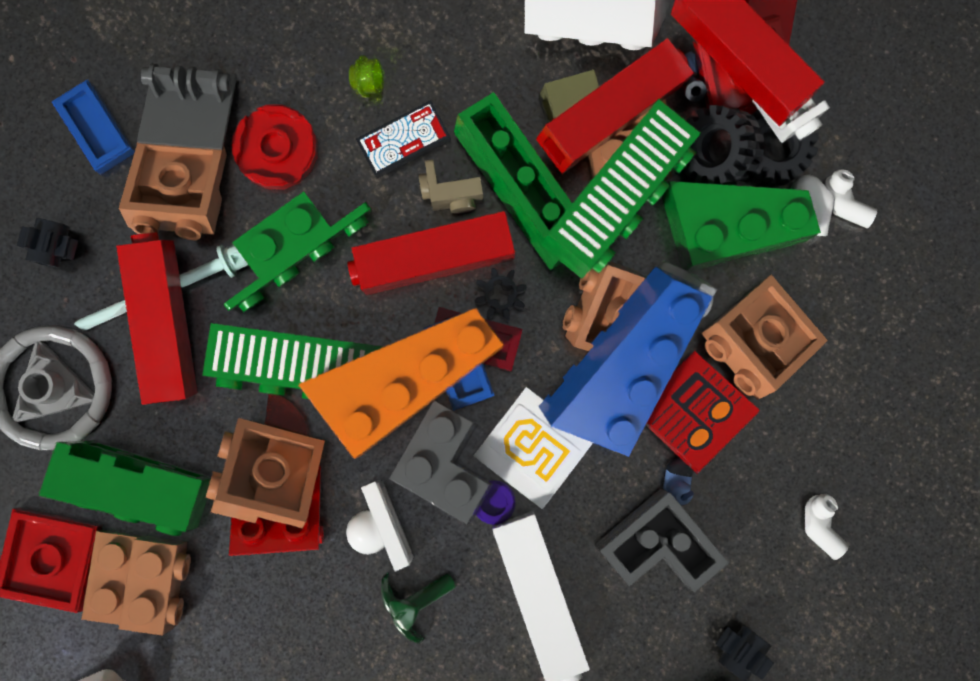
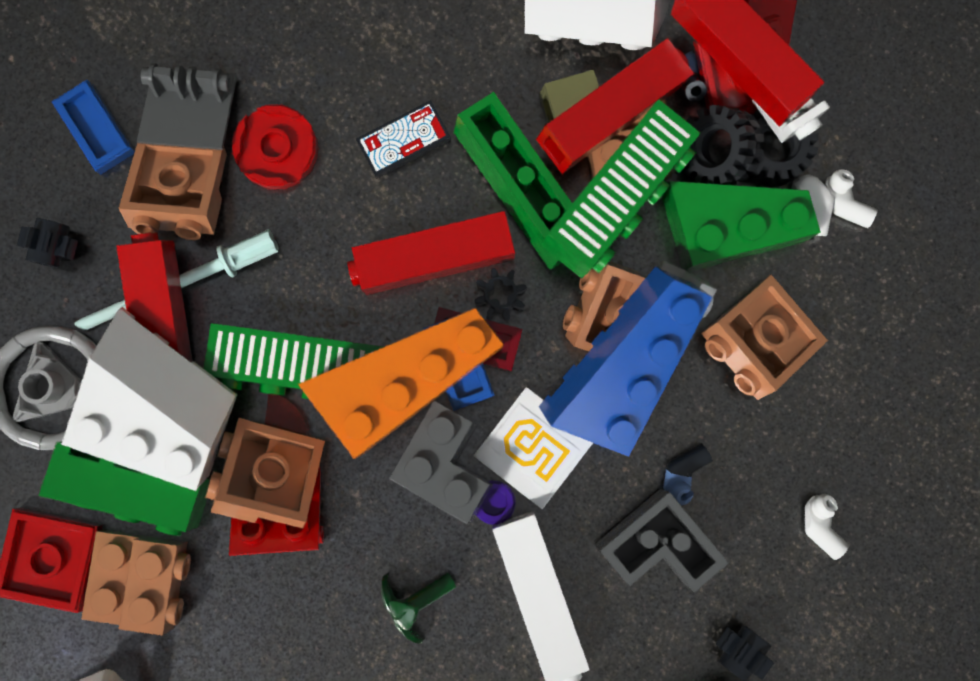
green bracket [223,191,372,313] -> none
white tile [346,480,414,571] -> none
clear neon green plate [349,55,383,98] -> none
dark tan bracket [418,159,483,214] -> none
red tile [646,351,760,474] -> none
none -> white wedge [62,307,237,491]

